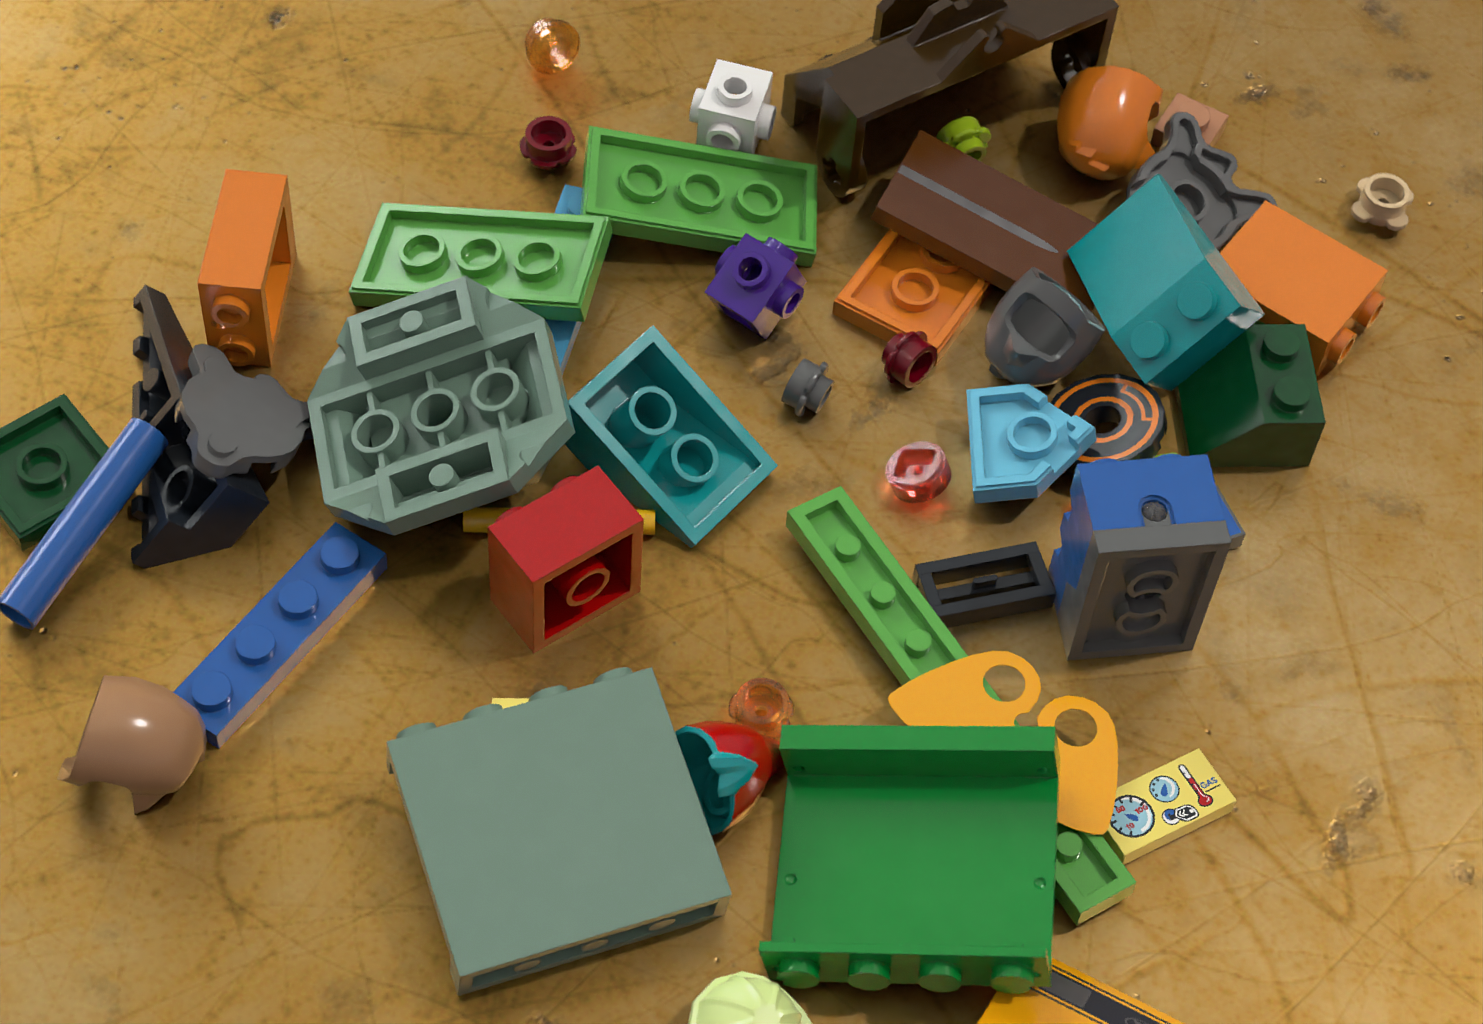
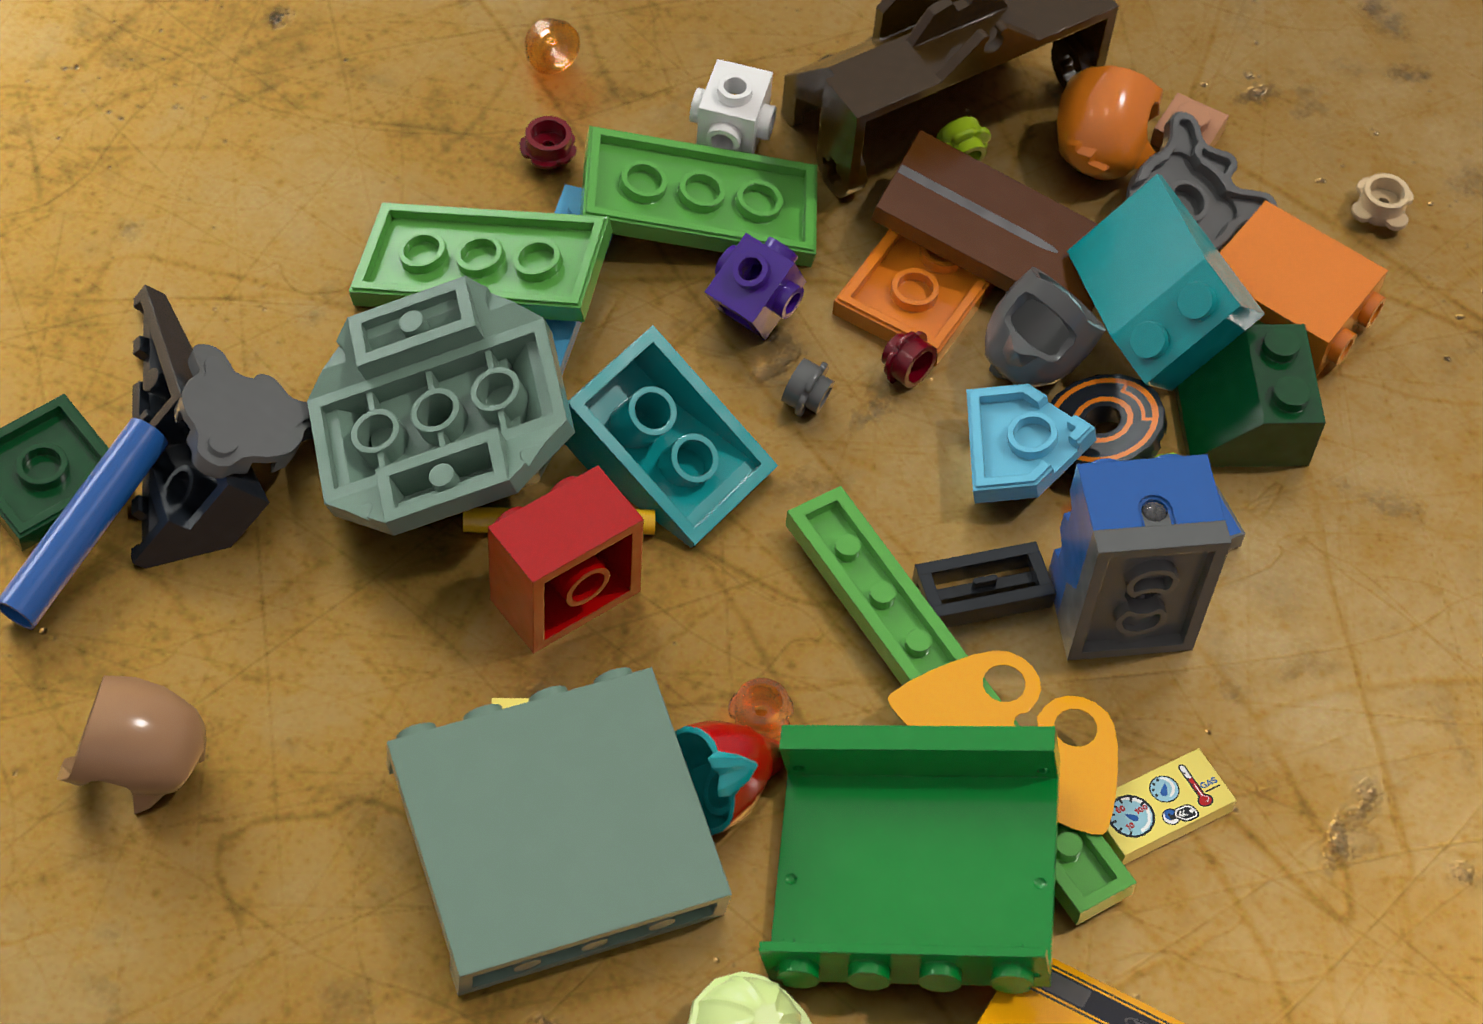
blue plate [173,522,388,749] -> none
orange window [197,169,297,367] -> none
clear red tile [885,441,952,503] -> none

